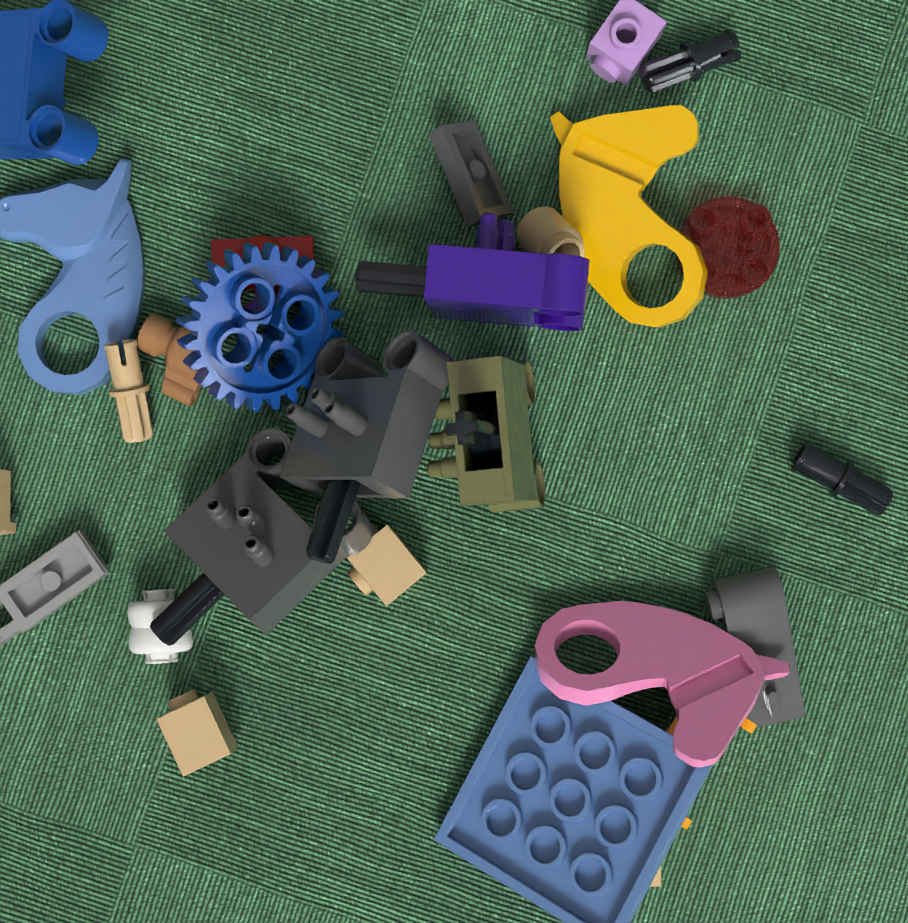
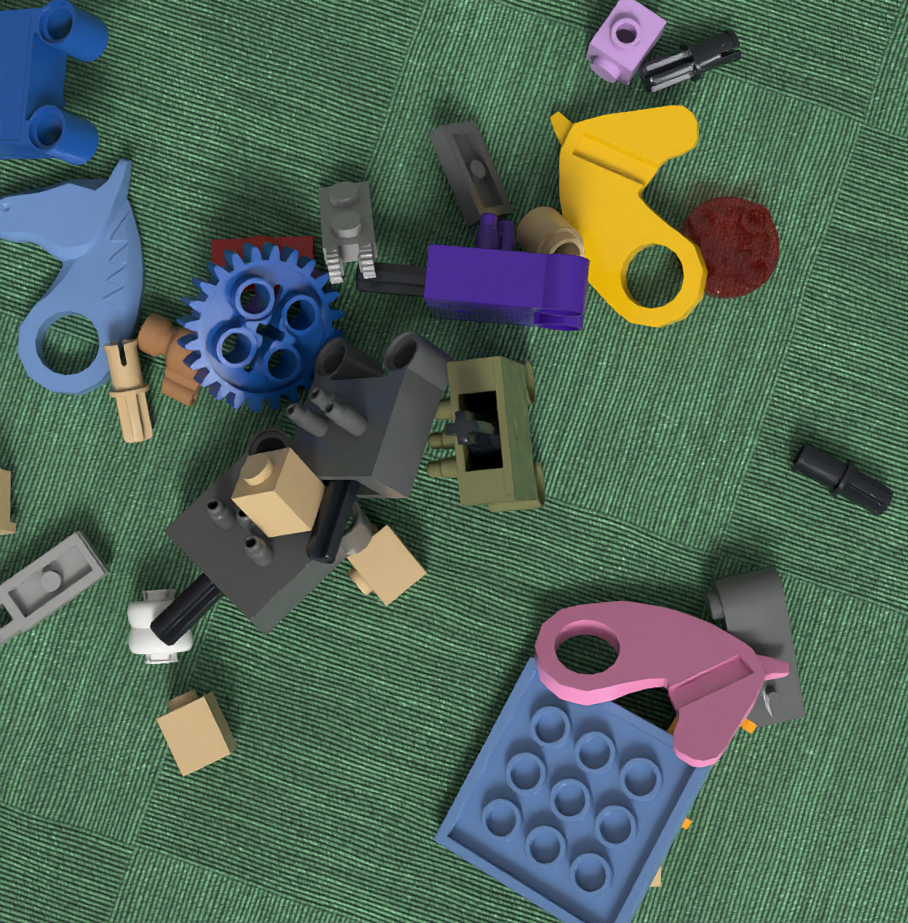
none -> tan brick [231,447,327,538]
none -> light grey hinge [318,181,378,284]

